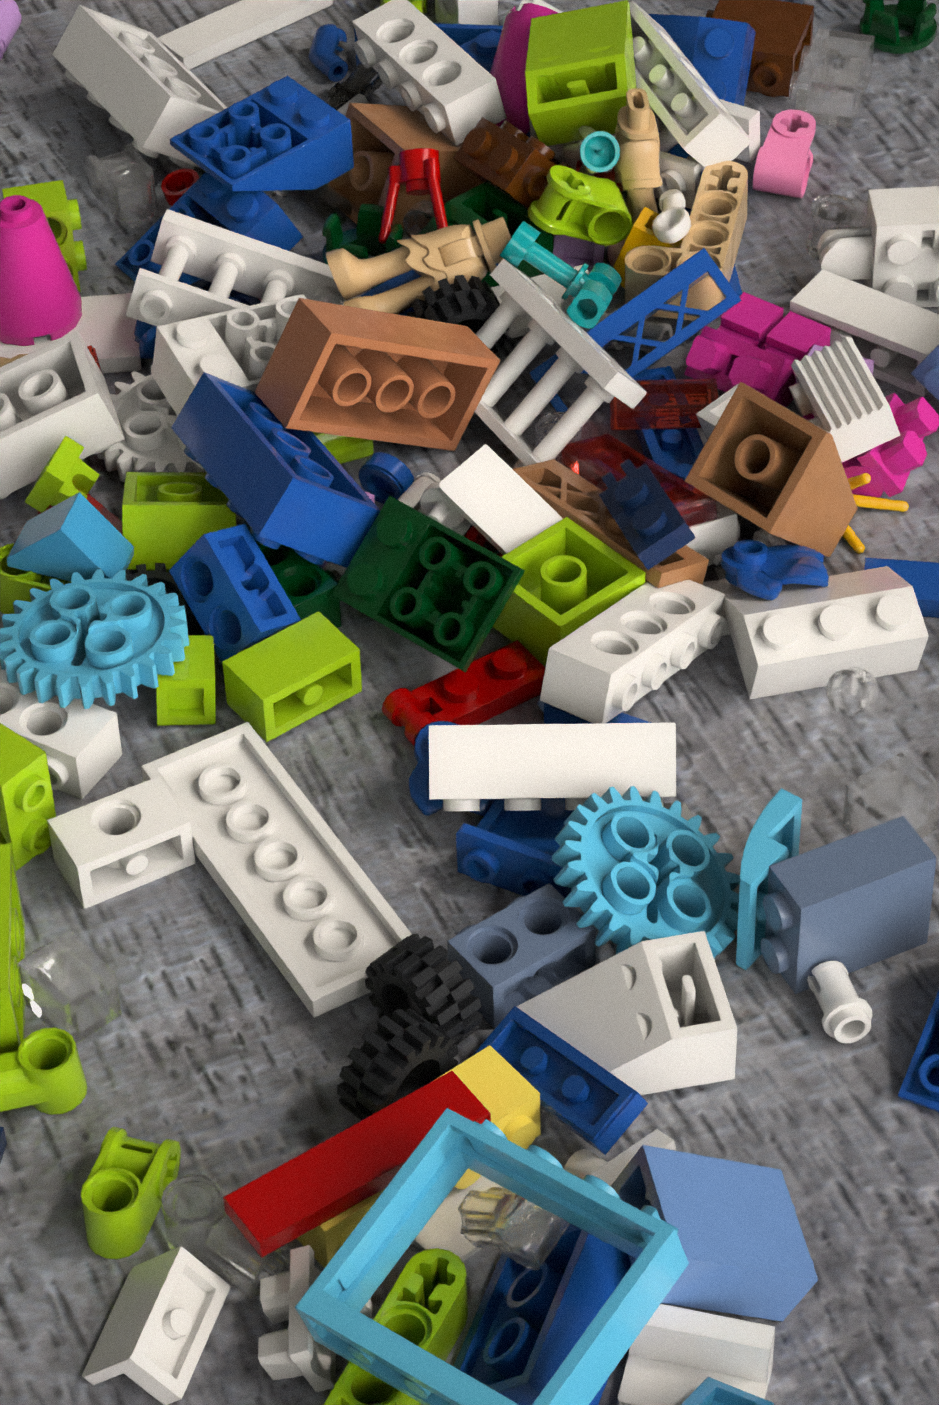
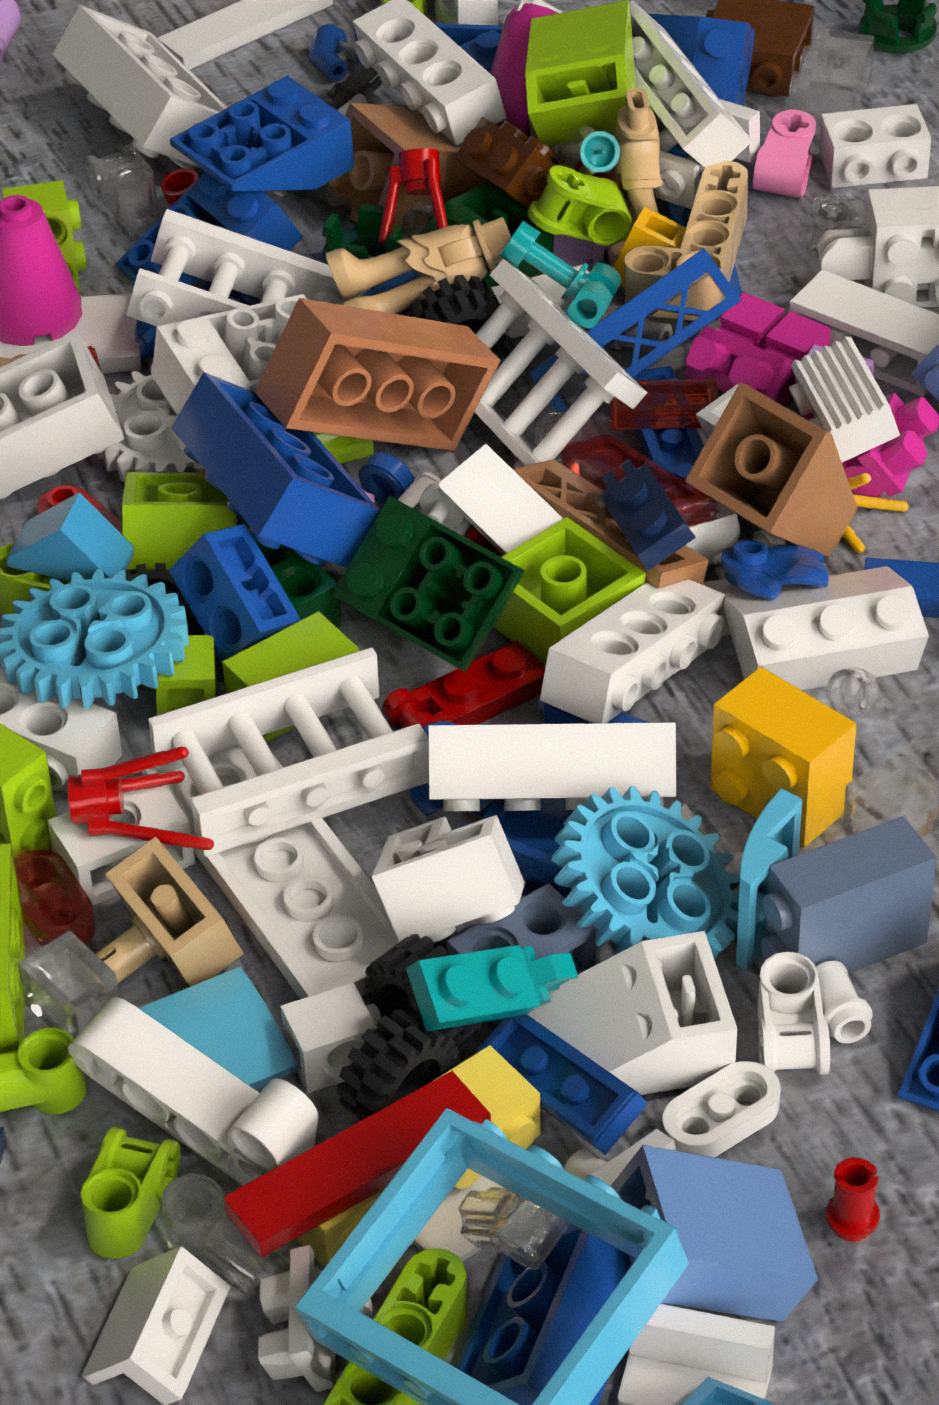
lime tile [24,436,99,513] -> none
white piece [652,189,691,243] -> none
none -> clear red plate [13,849,96,952]
none -> red plant [68,747,214,850]
none -> white beam [68,997,318,1186]
none -> tan brick [88,837,244,990]
none -> medium azure slope [139,967,298,1090]
none -> white fence [148,648,429,857]
none -> white brick [281,982,382,1094]
none -> white brick [371,815,525,943]
none -> teal hinge [406,945,578,1031]
none -> white plate [662,1061,781,1158]
none -> yellow brick [710,666,857,848]
none -> white piece [757,952,830,1075]
none -> white brick [819,104,931,188]
none -> red pin [826,1157,880,1242]

